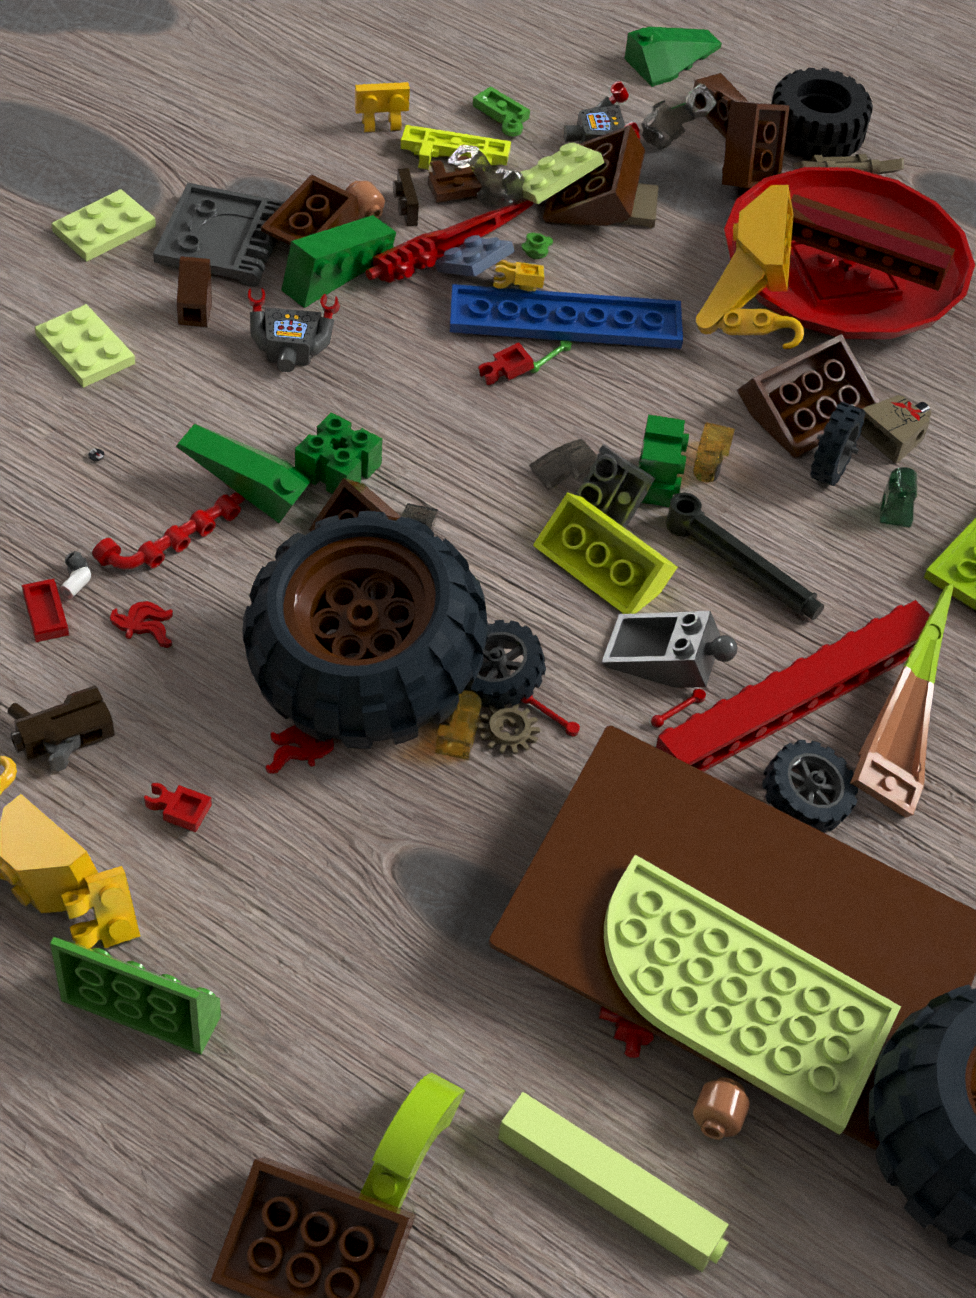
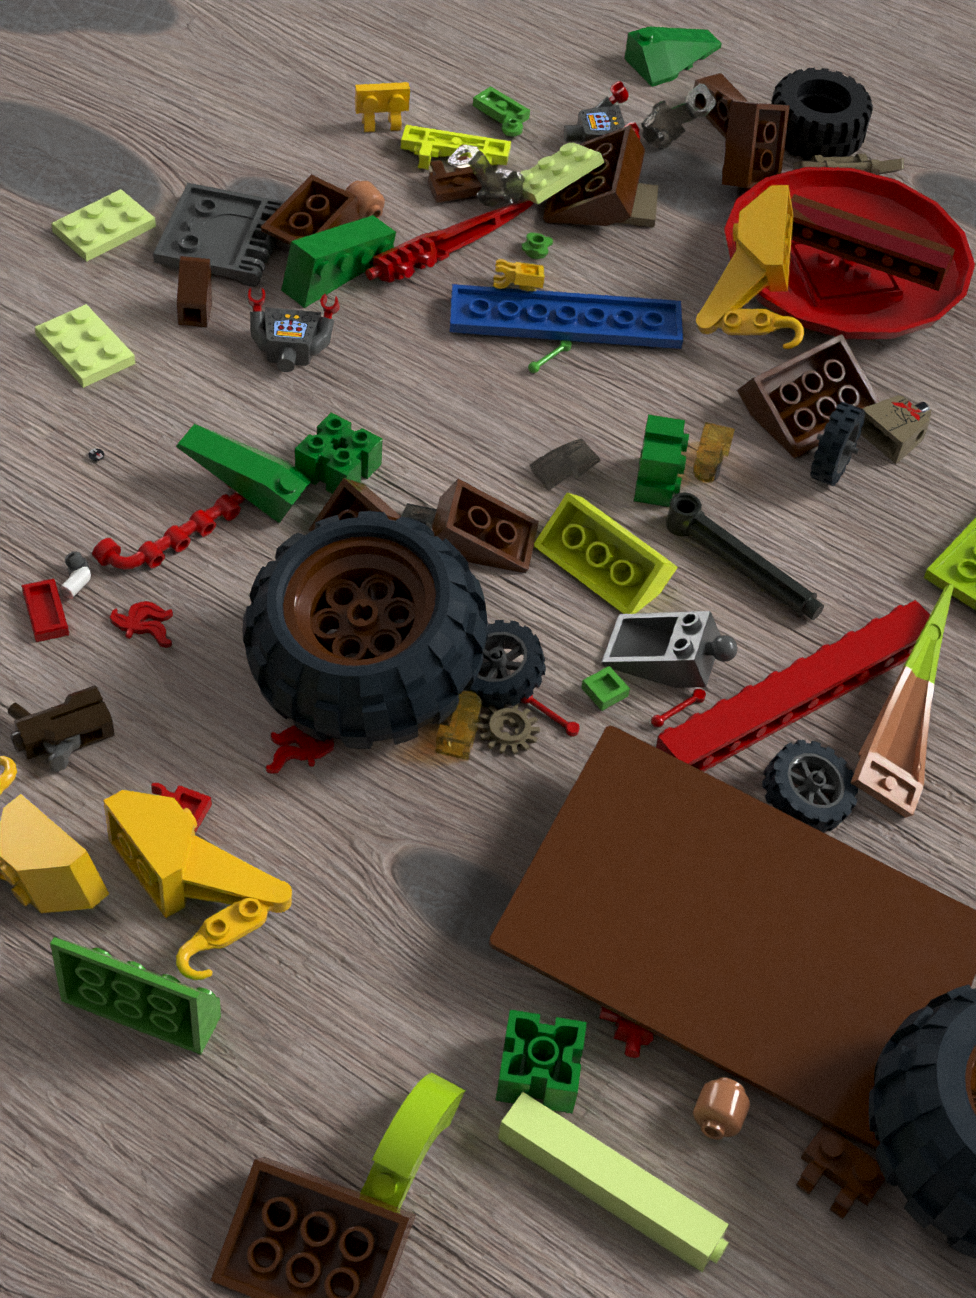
yellow plate [61,866,140,948] -> none
dark brown plate [393,168,419,227] -> none
sand blue plate [435,235,515,277] -> none
red plate [478,342,534,385] -> none
flat silver slope [574,444,655,529] -> none
yellowish green plate [604,855,901,1135] -> none
clear green leg [880,467,917,527] -> none
none -> yellow slope [103,790,292,980]
none -> reddish brown slope [431,479,539,573]
none -> green brick [495,1009,587,1114]
none -> bright green plate [581,666,630,711]
none -> reddish brown plate [796,1124,885,1219]

